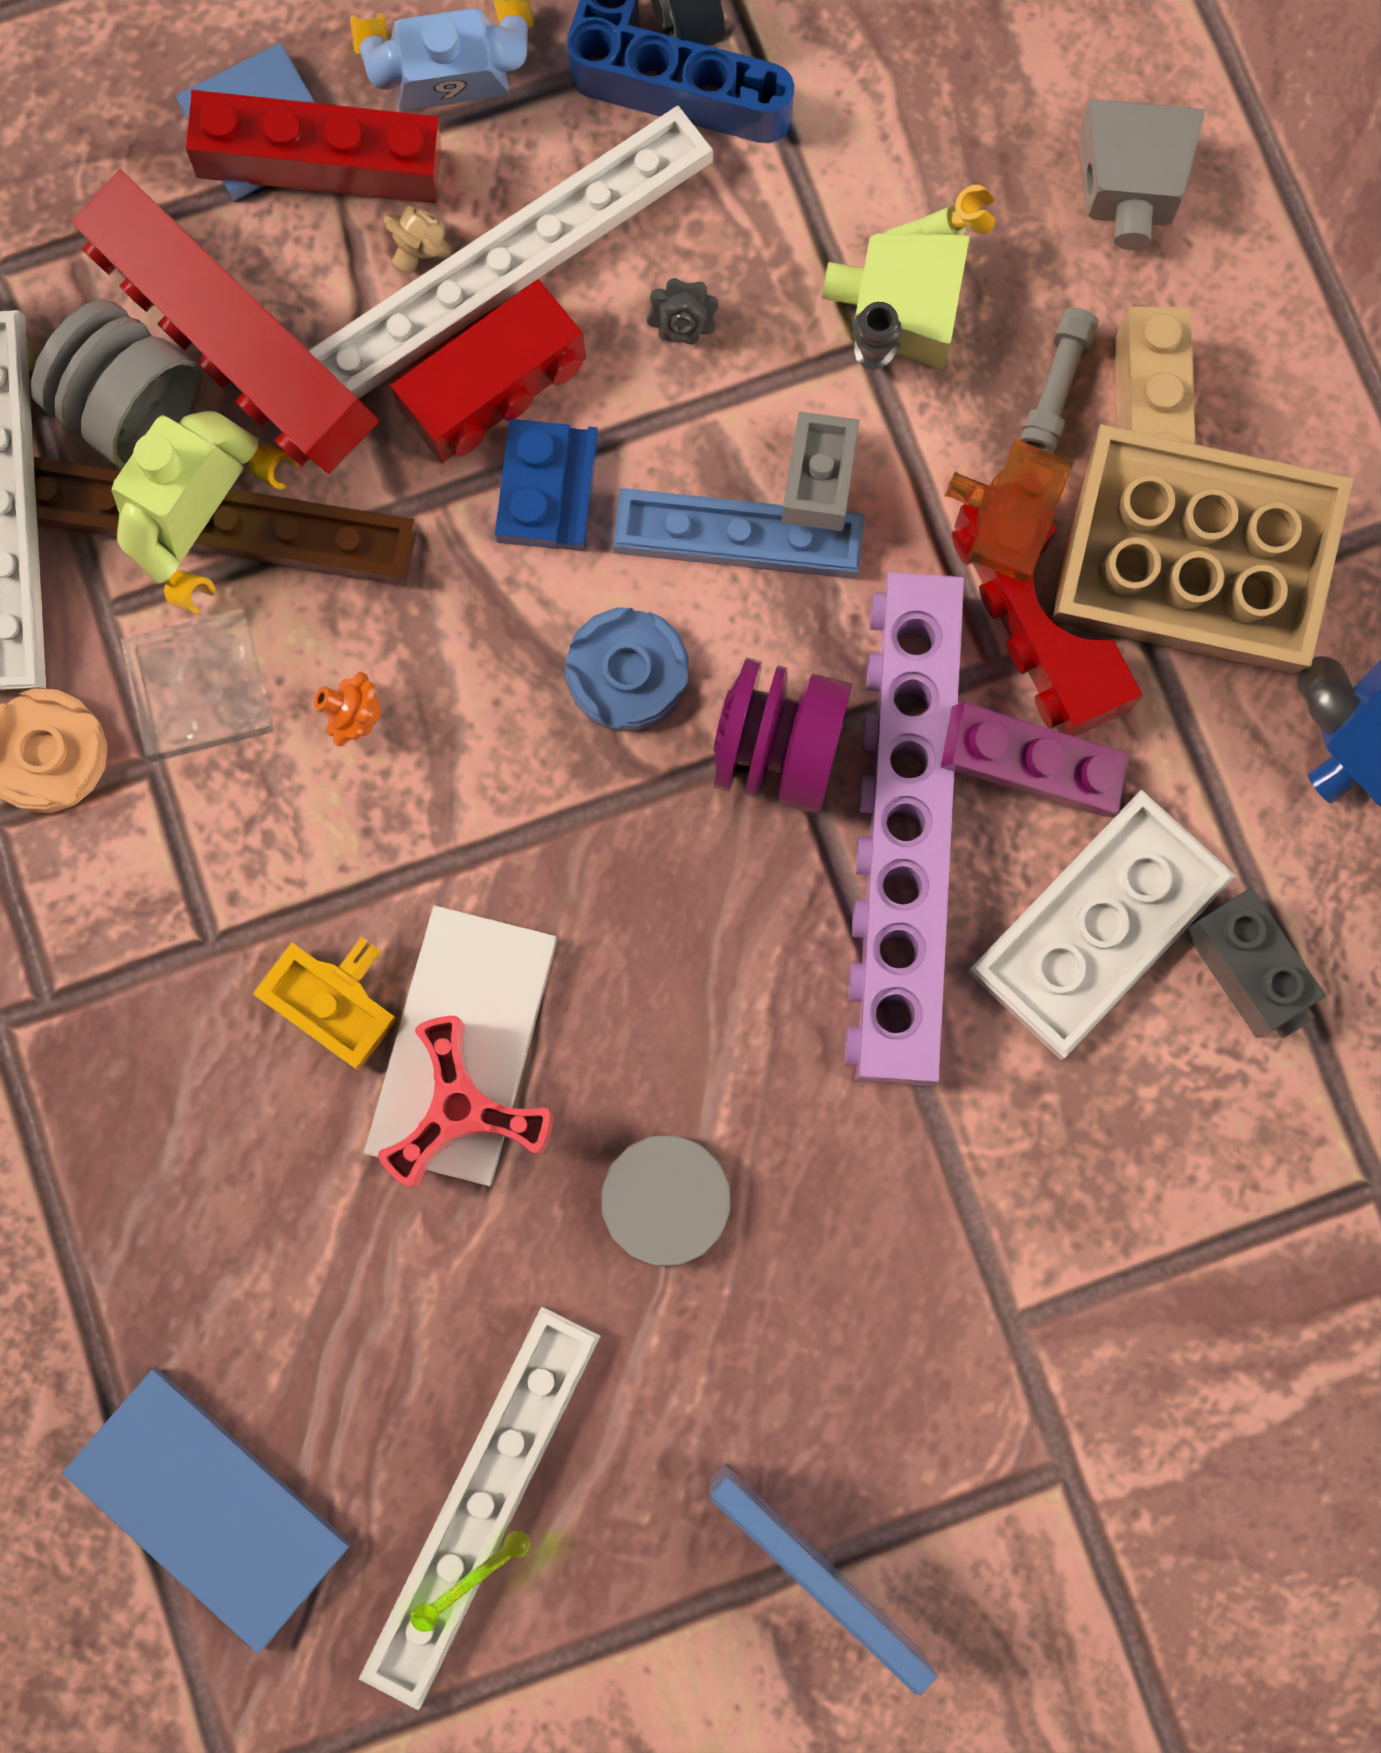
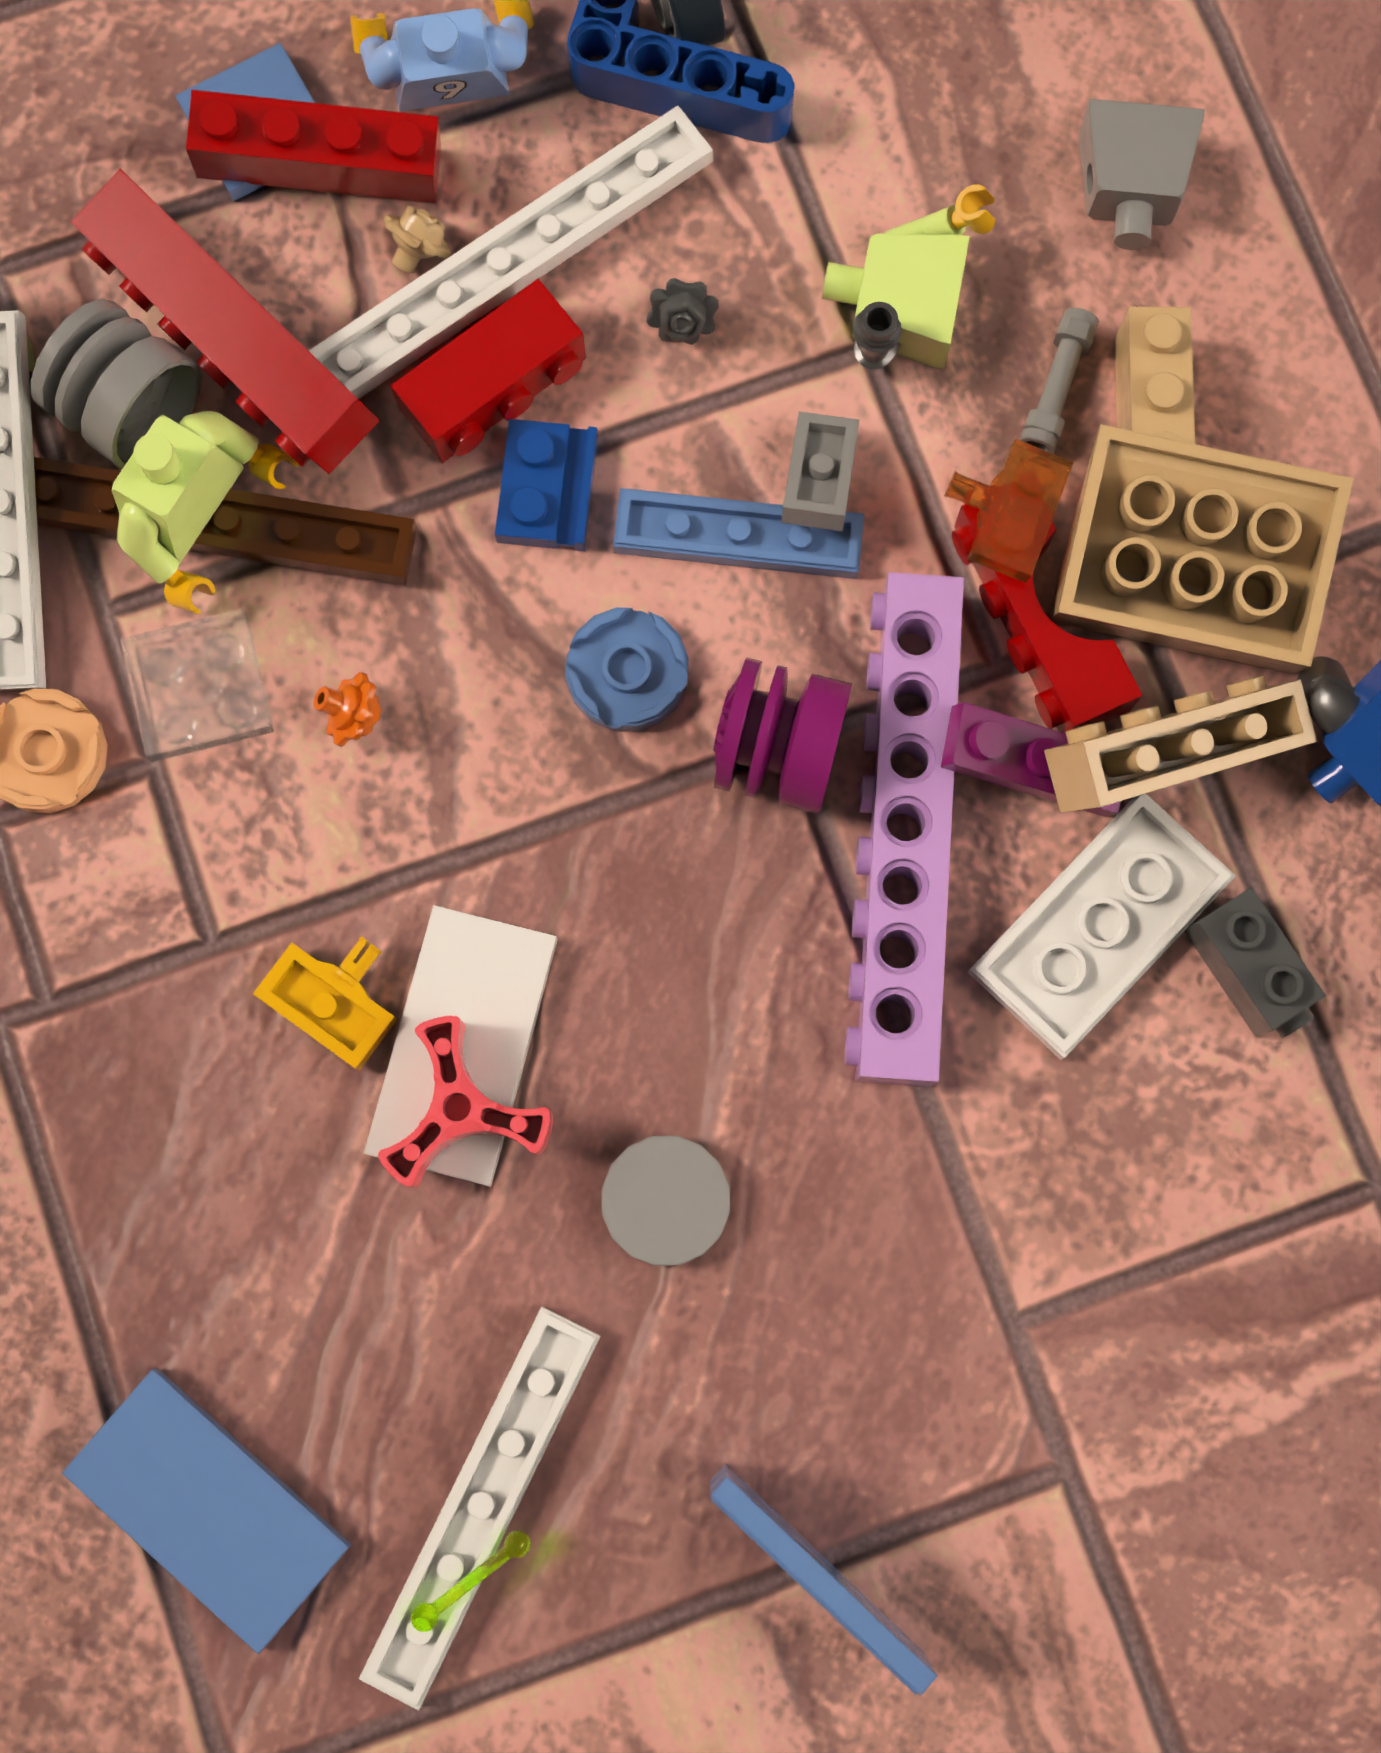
none -> tan brick [1044,675,1317,813]

